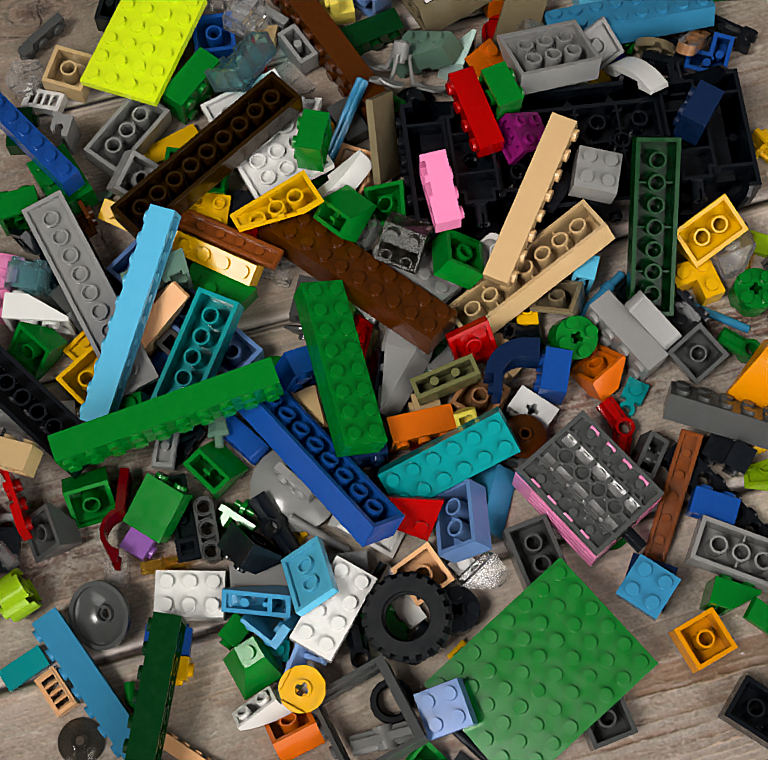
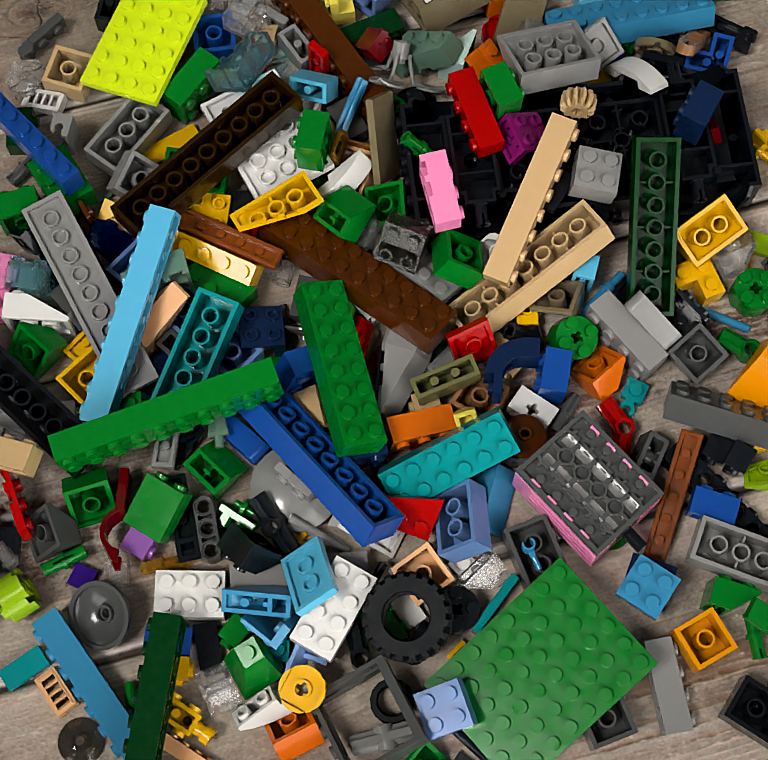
none -> dark grey axle [6,157,32,187]
none -> green pin [40,544,89,577]
none -> dark purple tile [67,562,99,589]
none -> clear blue bracket [86,219,133,263]
none -> yellow brick [168,691,217,746]
none -> black tile [193,620,224,672]
none -> clear brick [194,661,243,718]
none -> dark blue bracket [239,306,285,357]
none -> dark grey piece [279,304,294,351]
none -> medium azure brick [289,69,338,104]
none -> red tile [308,40,330,75]
none -> pearl gold piece [329,130,370,167]
none -> dark red head [354,27,394,63]
none -> green pin [400,131,434,157]
none -> teal tile [471,574,519,635]
none -> dark azure hand [521,538,542,571]
none -> dark grey axle [549,392,581,434]
none -> tan gear [560,86,597,120]
none -> light grey brick [640,636,695,736]
none -> dark red tile [708,115,722,145]
none -> green pin [742,614,768,660]

